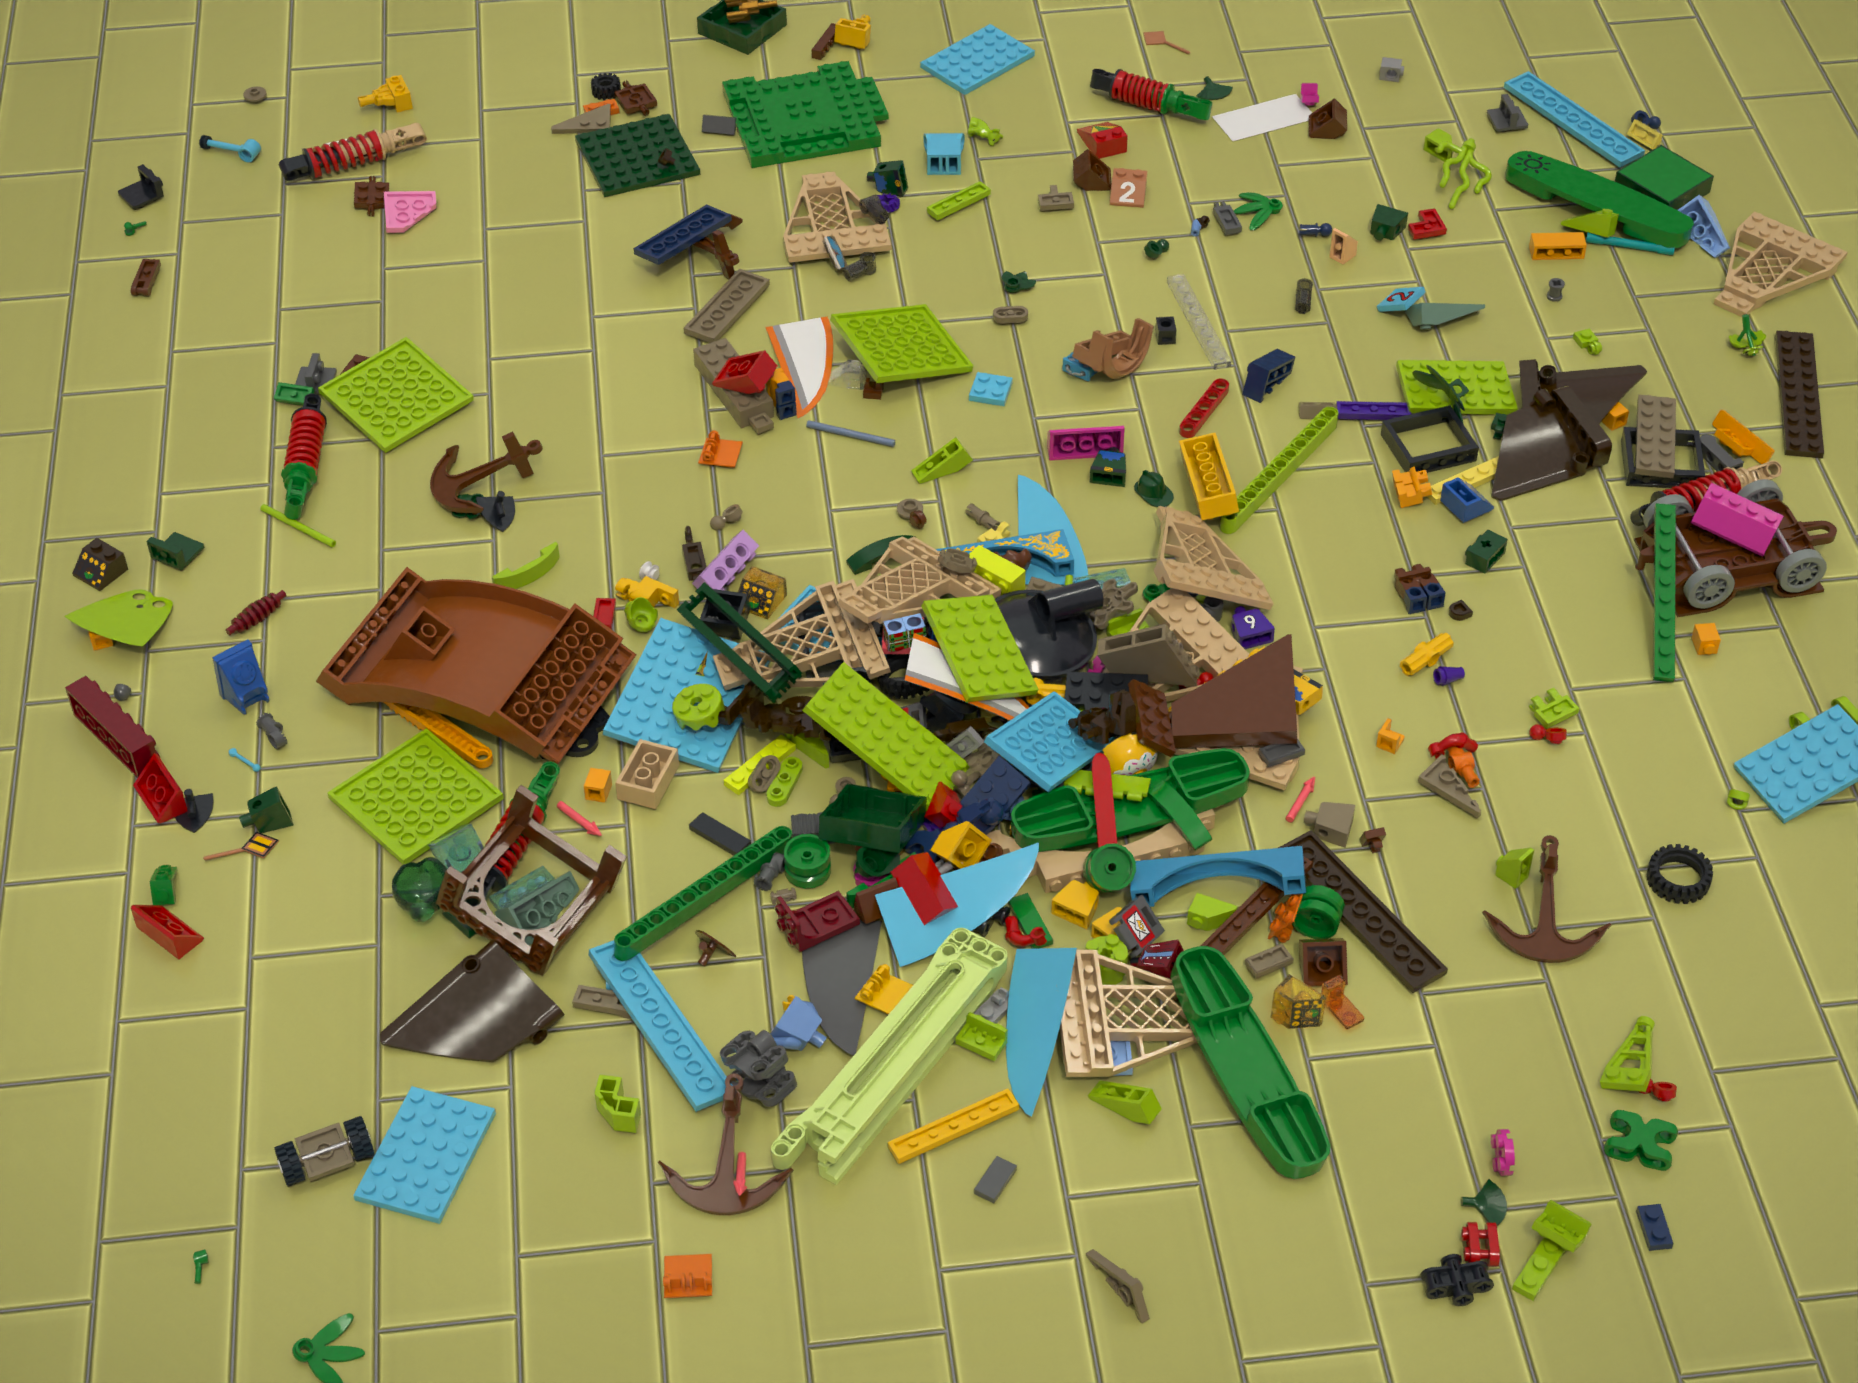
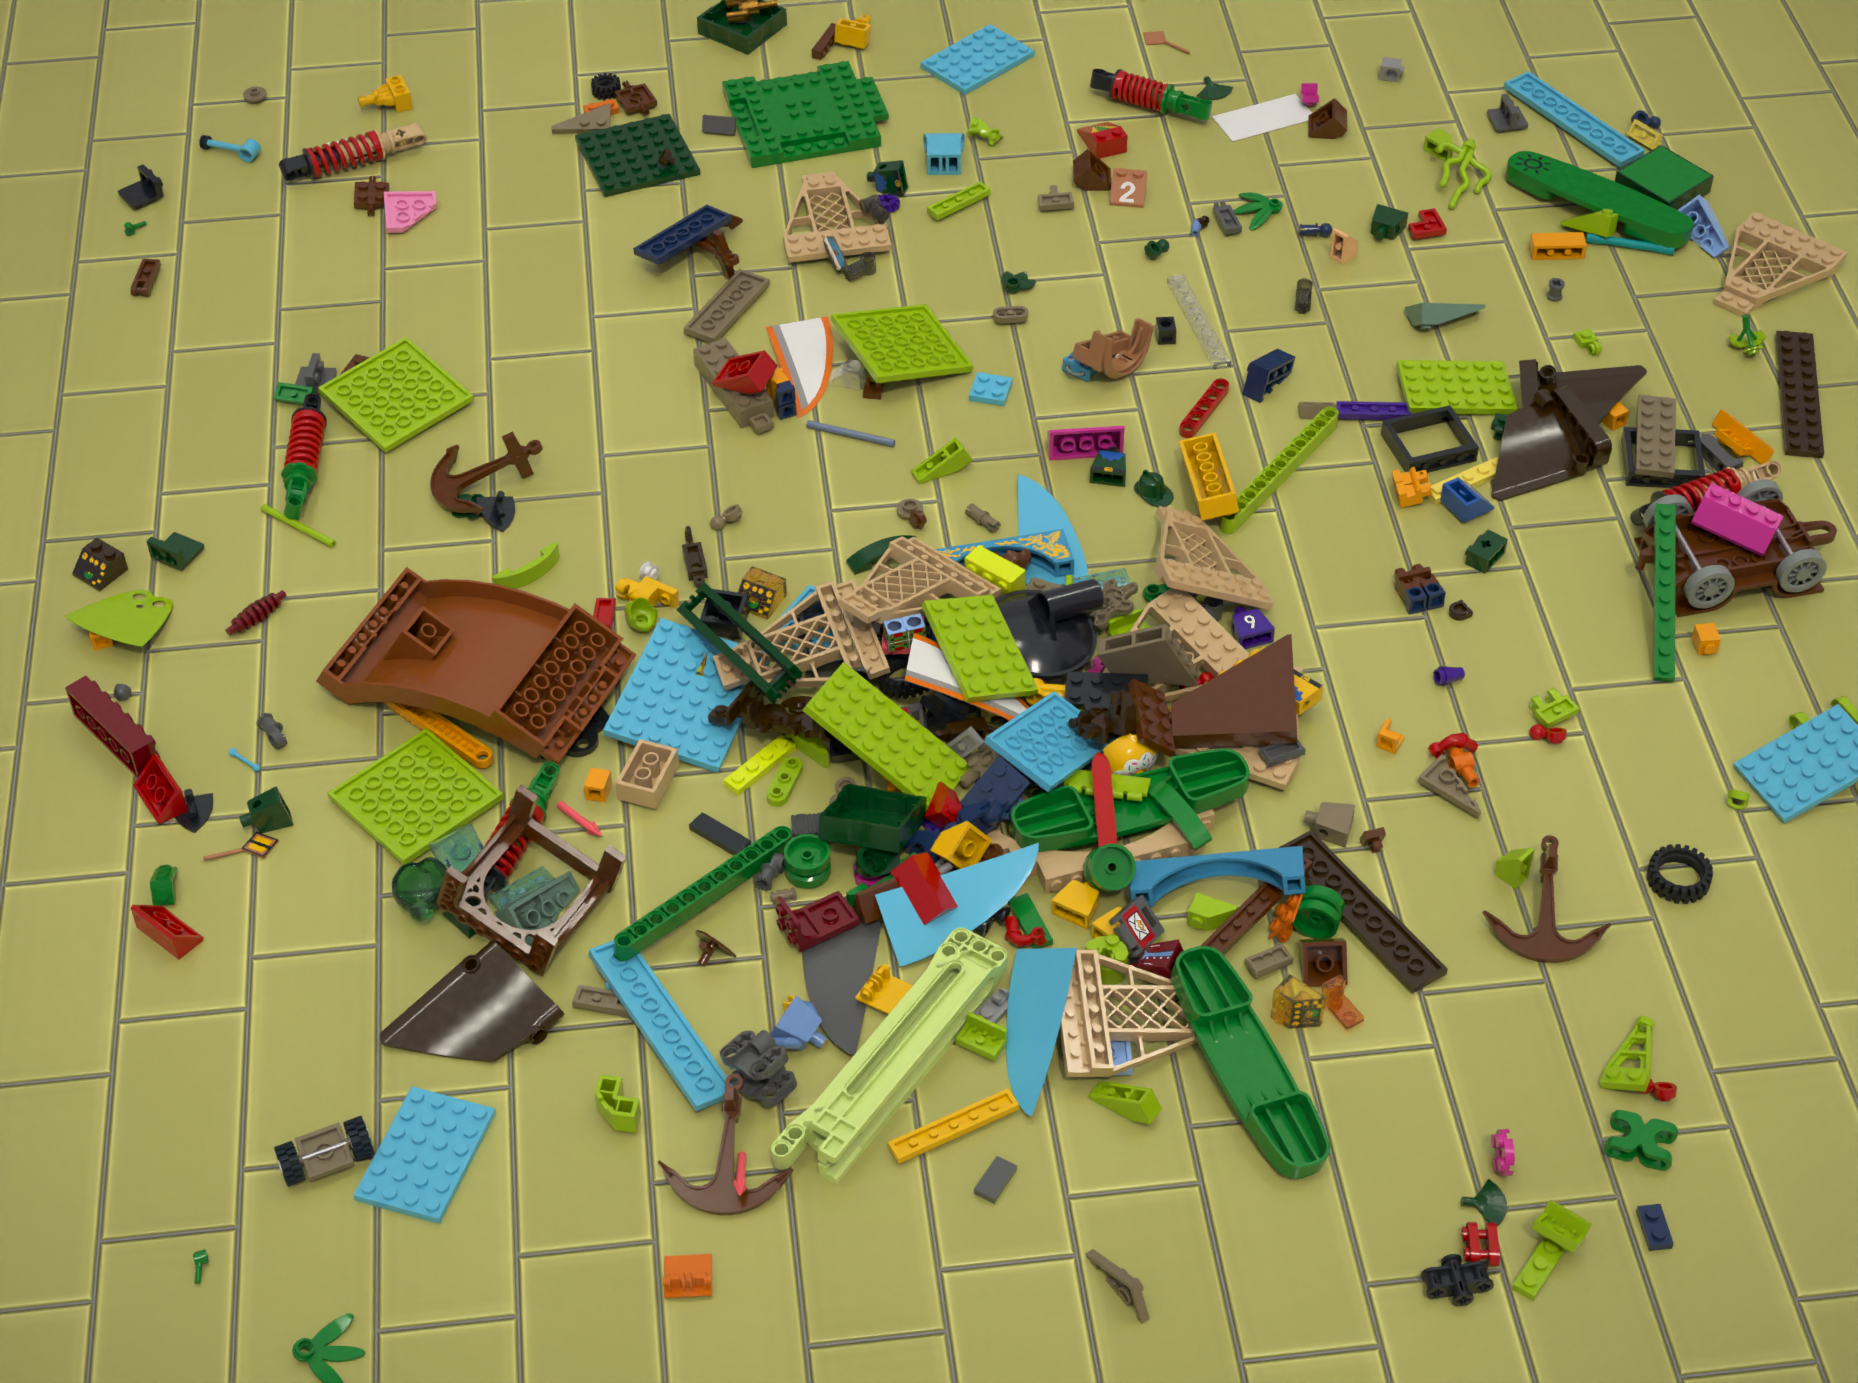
blue piece [212,639,269,714] -> none
lime plate [672,683,725,731] -> none
lavender brick [692,530,759,590] -> none
orange hinge [698,430,743,468] -> none
dark tan plate [748,755,780,793] -> none
dark tan plate [938,548,977,573] -> none
dark tan plate [951,770,971,801] -> none
light yellow plate [977,521,1010,542] -> none
coral piece [1286,776,1315,822] -> none
medium azure tile [1377,287,1426,312] -> none
yellow piece [1400,632,1454,676] -> none
dark green piece [1412,365,1469,425] -> none

